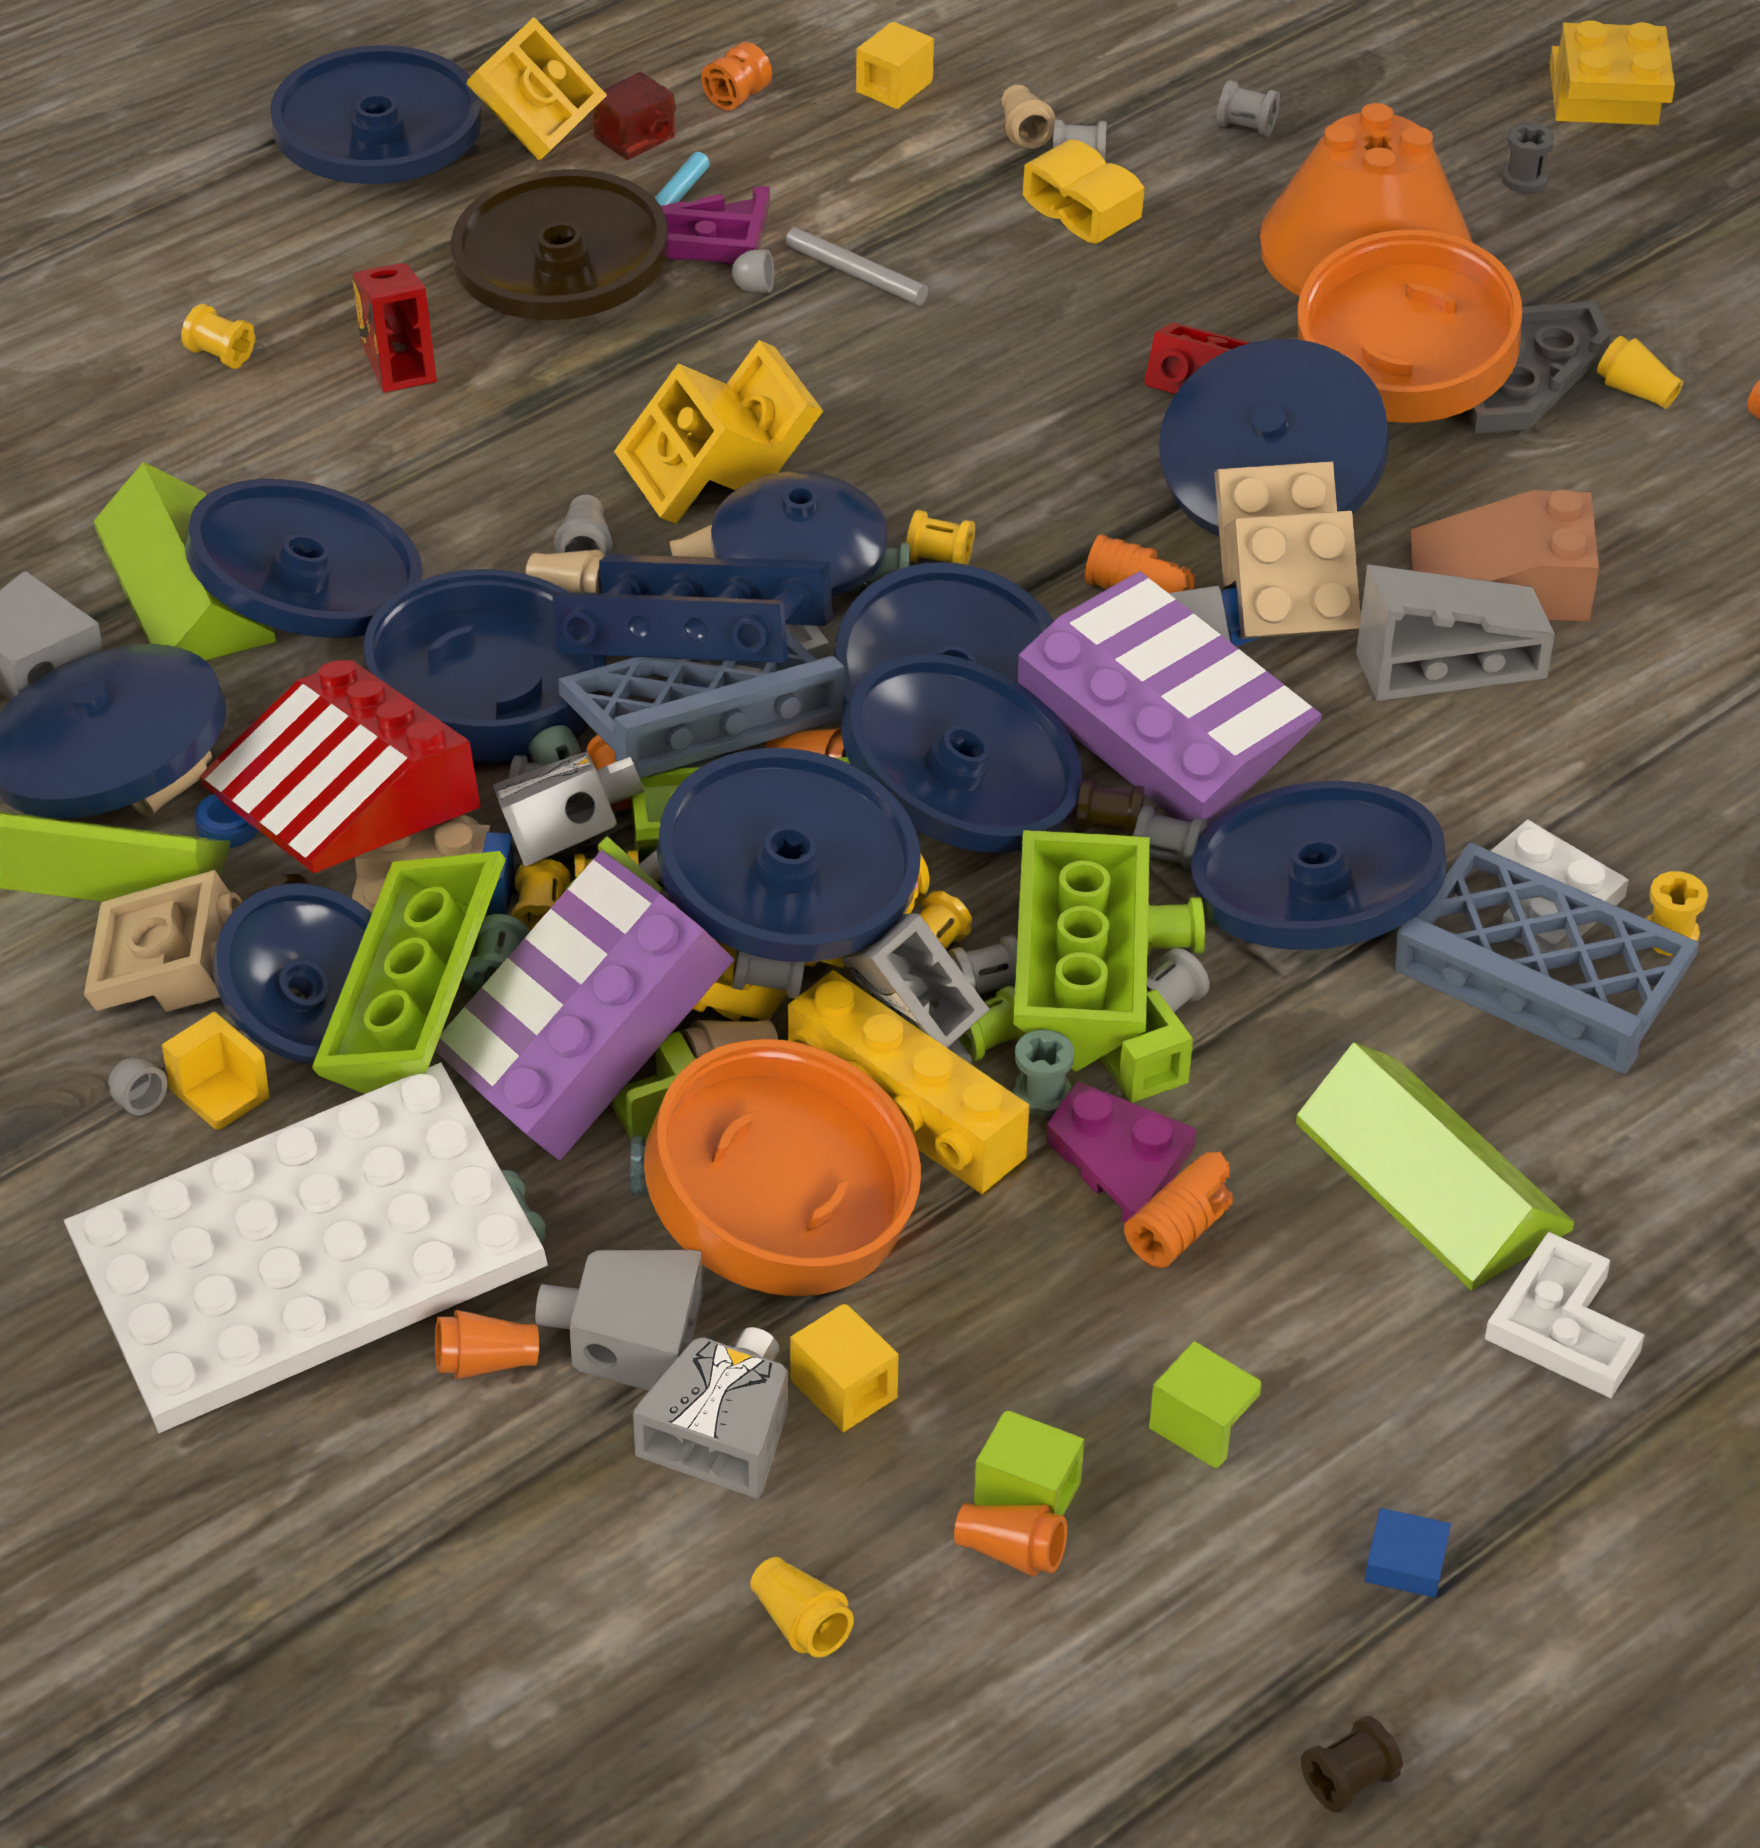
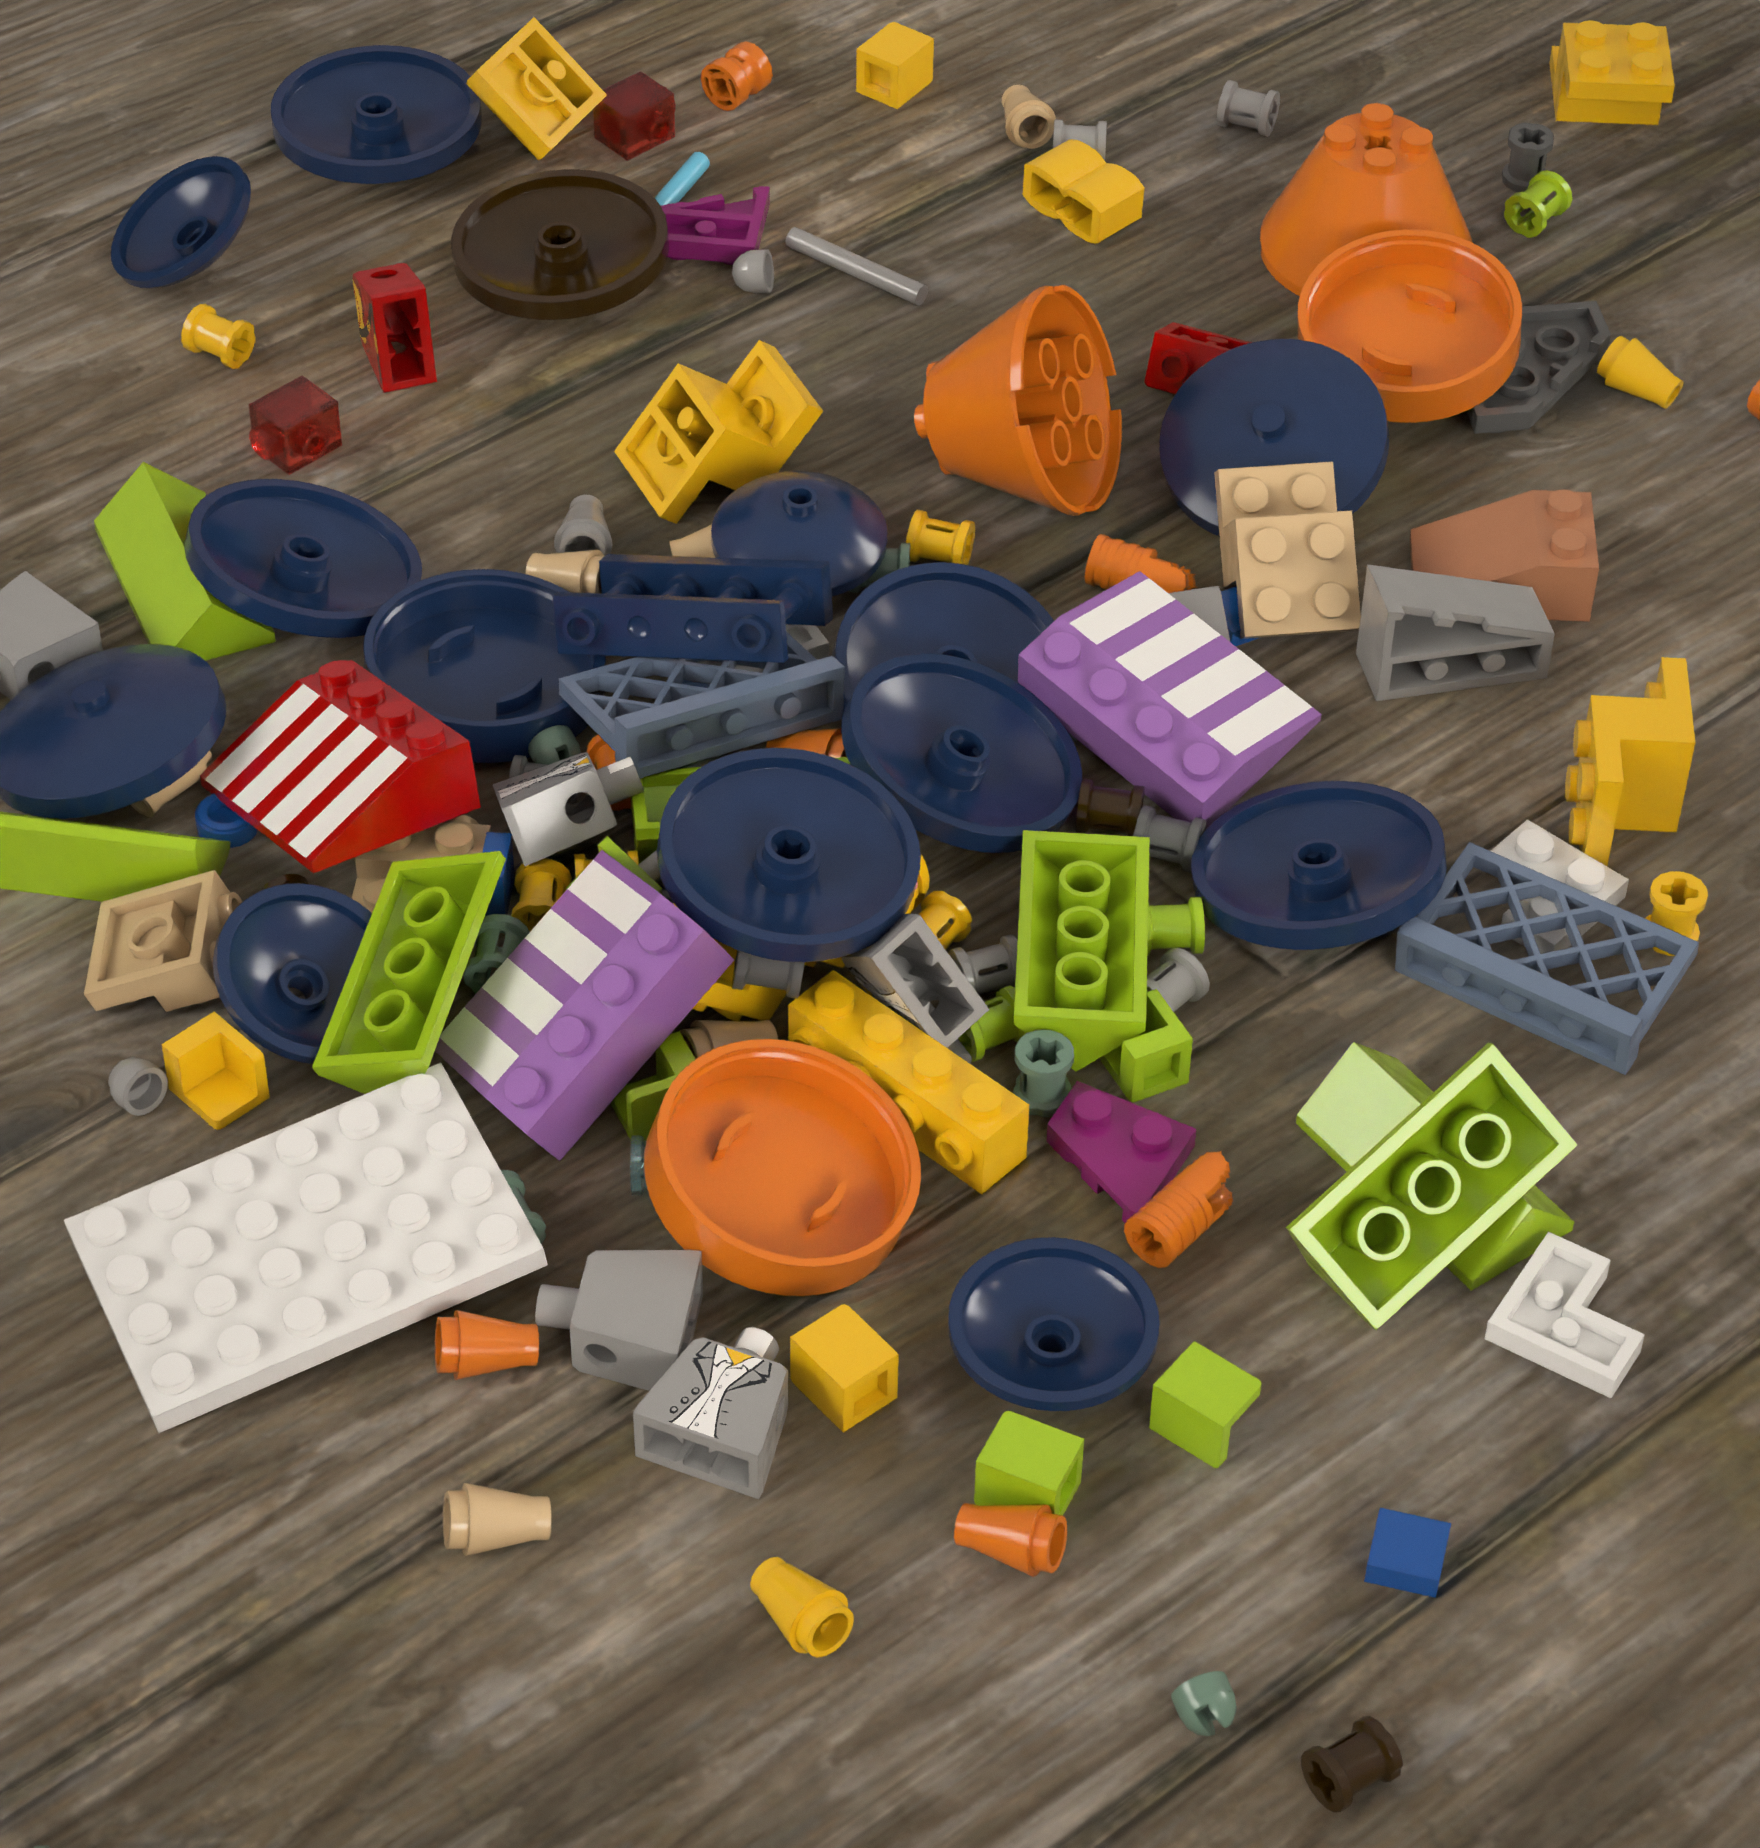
none -> dark blue dish [111,156,251,288]
none -> clear red brick [248,376,342,475]
none -> tan cone [443,1483,551,1556]
none -> orange cone [914,285,1122,516]
none -> dark blue dish [948,1237,1160,1411]
none -> sand green hinge [1171,1671,1237,1736]
none -> lime slope [1286,1042,1577,1330]
none -> lime bush [1504,170,1573,238]
none -> yellow bracket [1565,657,1696,866]

